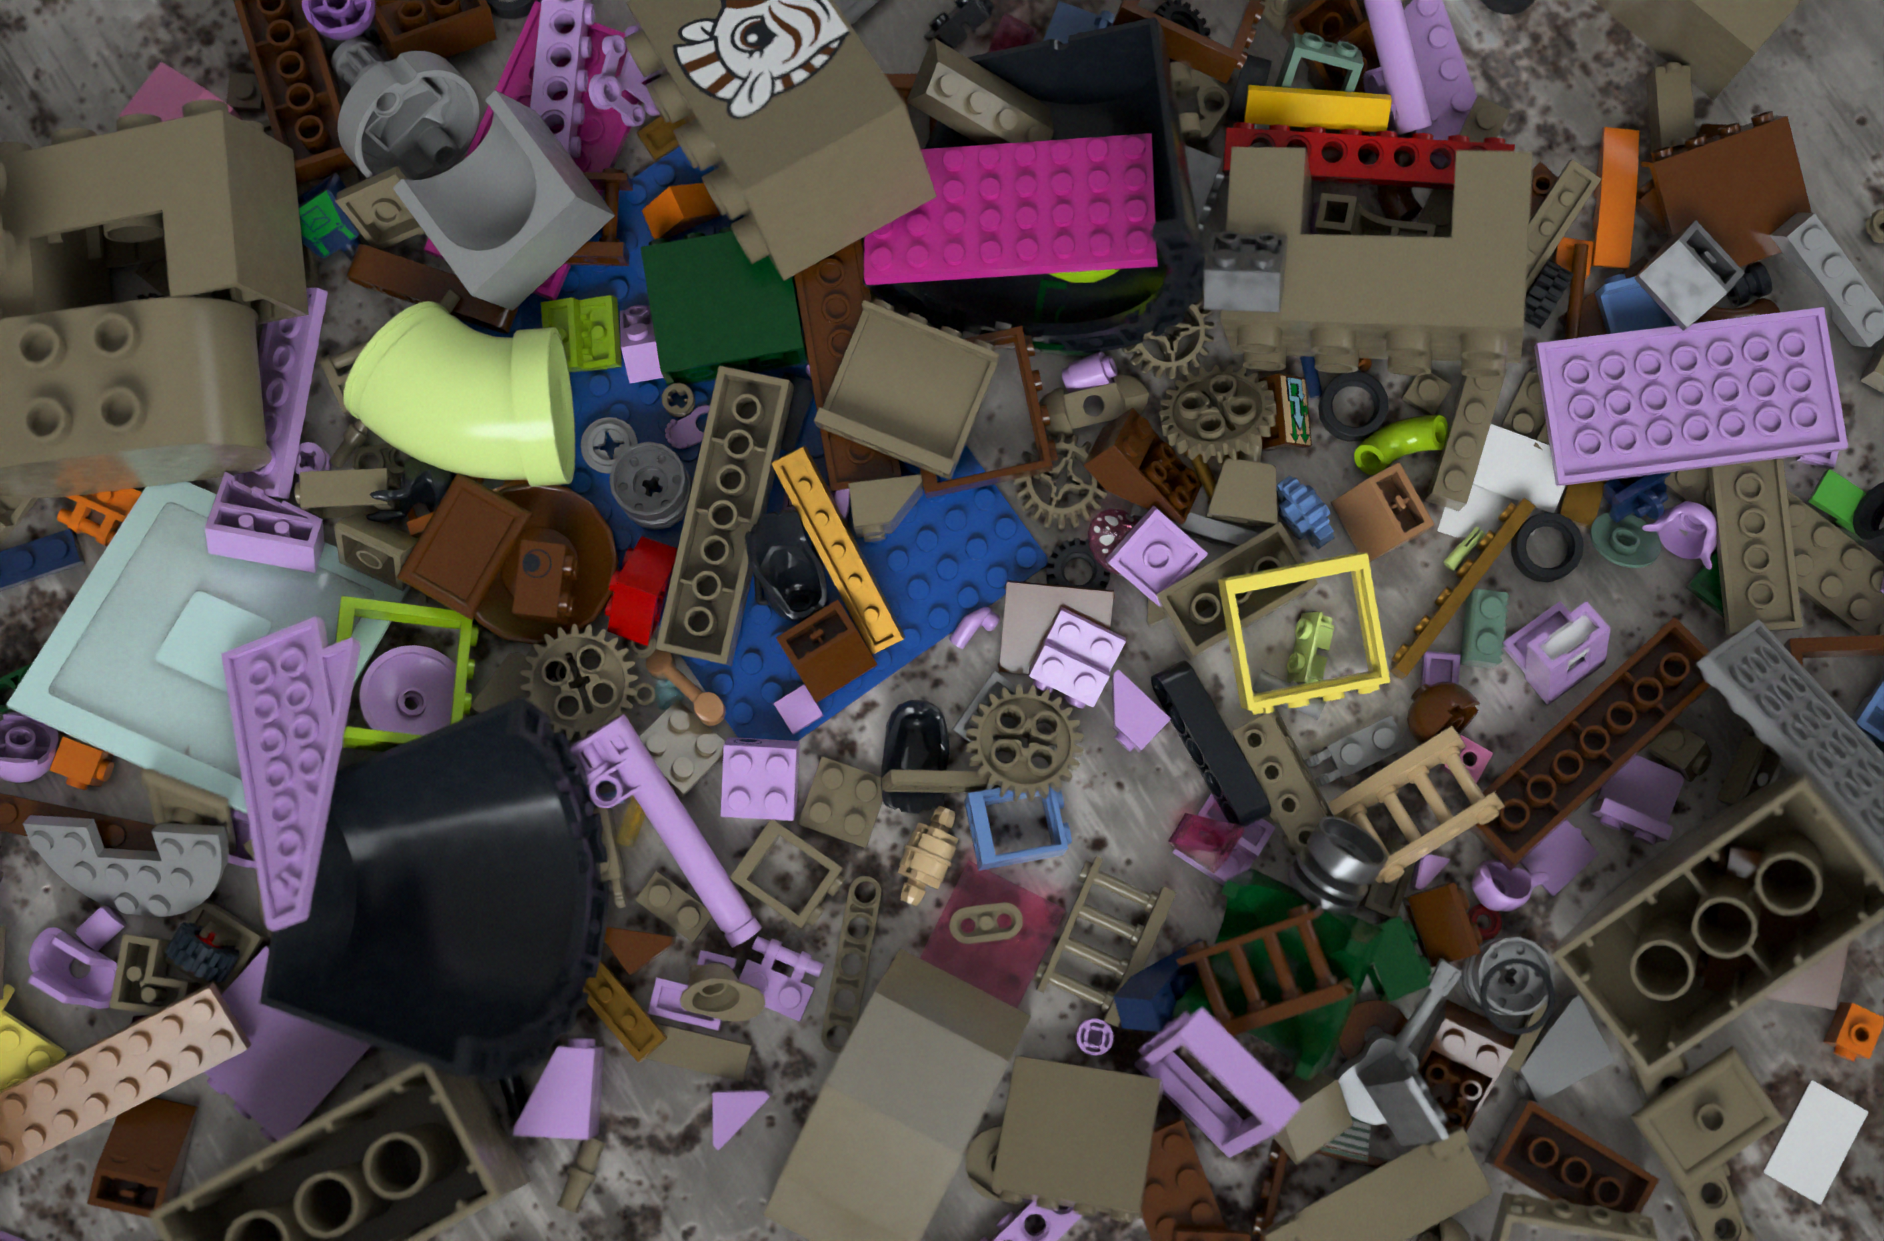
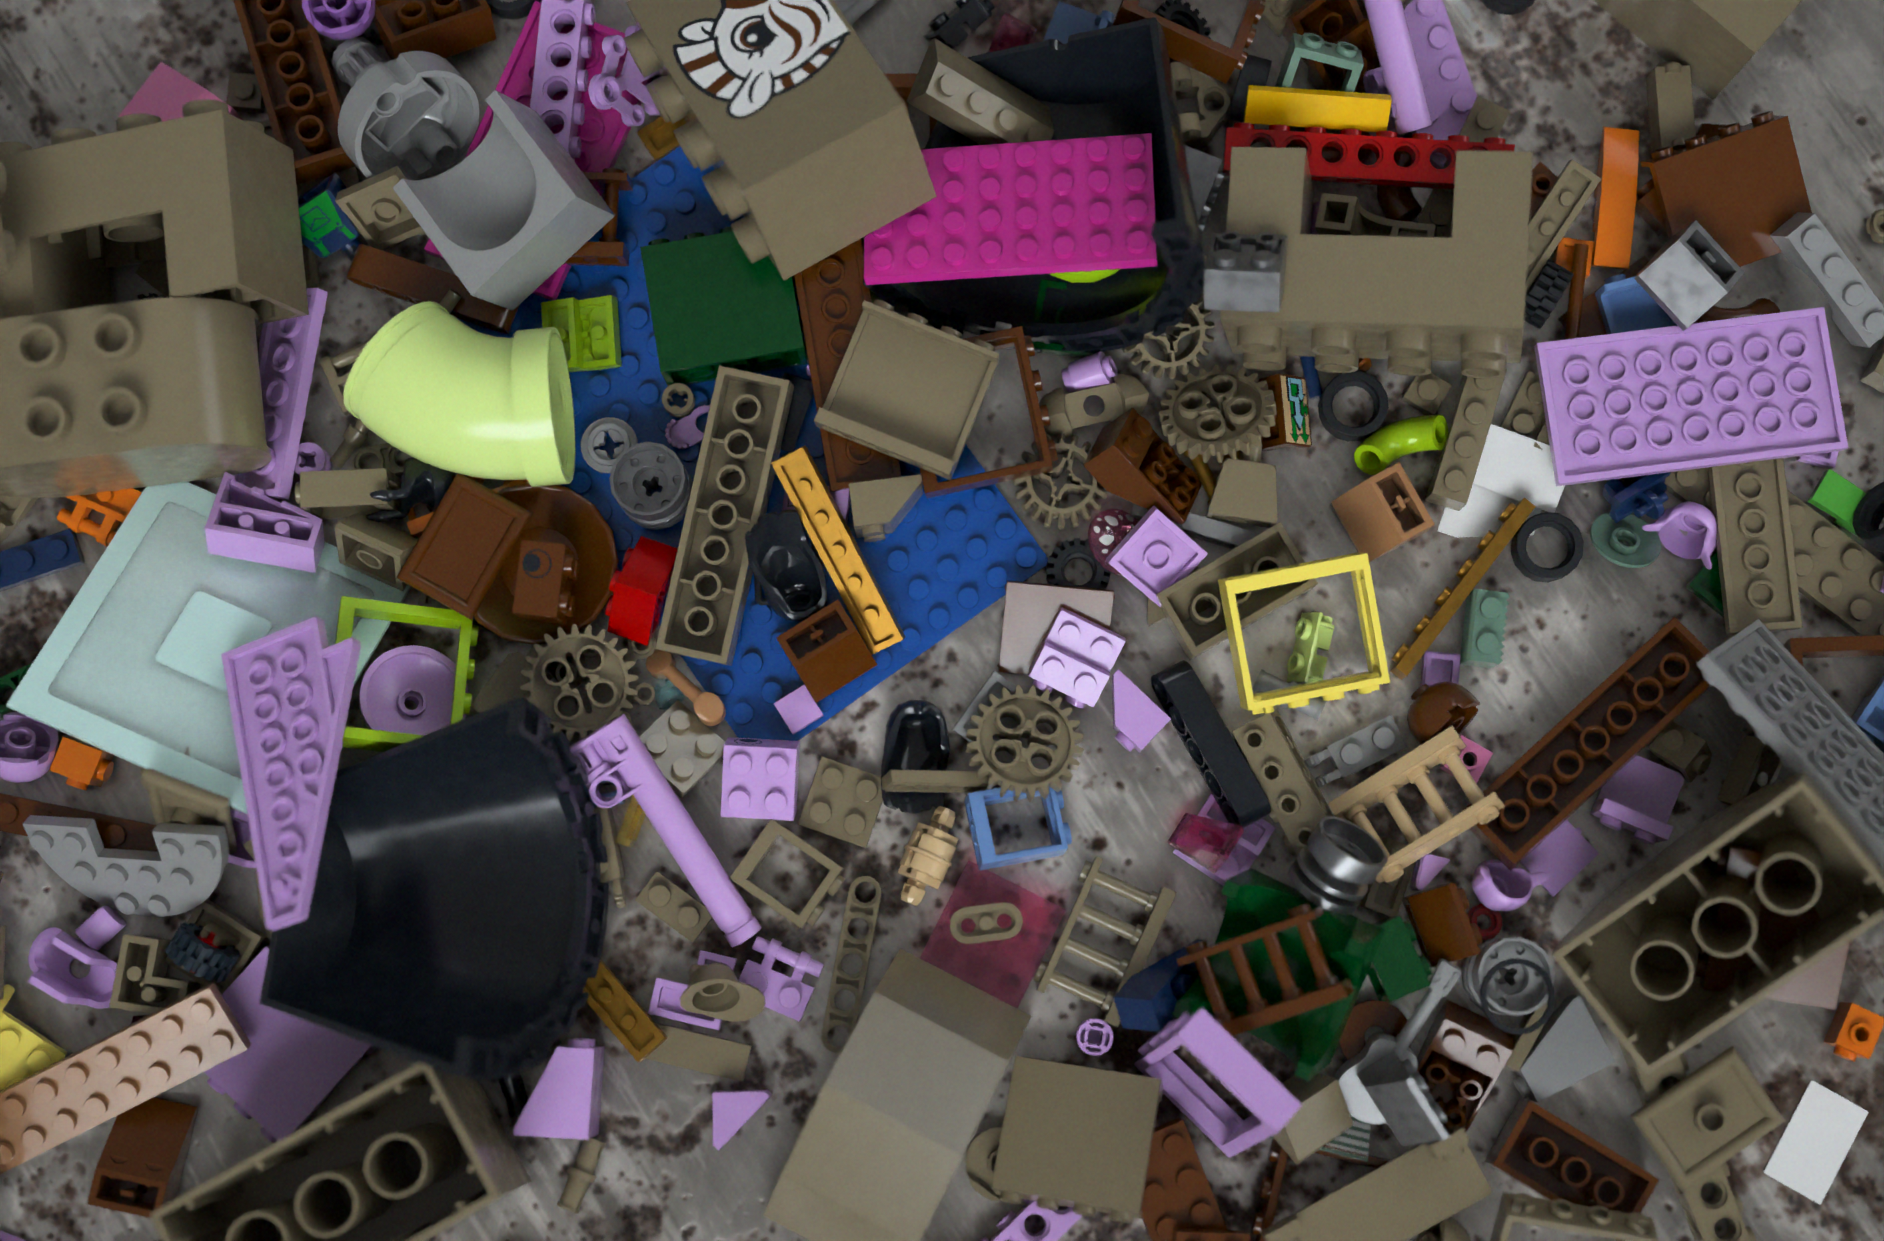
reddish brown slope [604,927,676,975] -> none
lavender slope [620,305,663,383] -> none
orange slope [641,183,720,240] -> none
lavender arm [949,607,1000,649] -> none
medium blue gear [1276,475,1335,549] -> none
yellowish green pin [1443,527,1485,571] -> none
lavender brick [1502,601,1611,705] -> none
pearl gold tile [1558,480,1607,529] -> none
black wheel [1726,261,1772,307] -> none

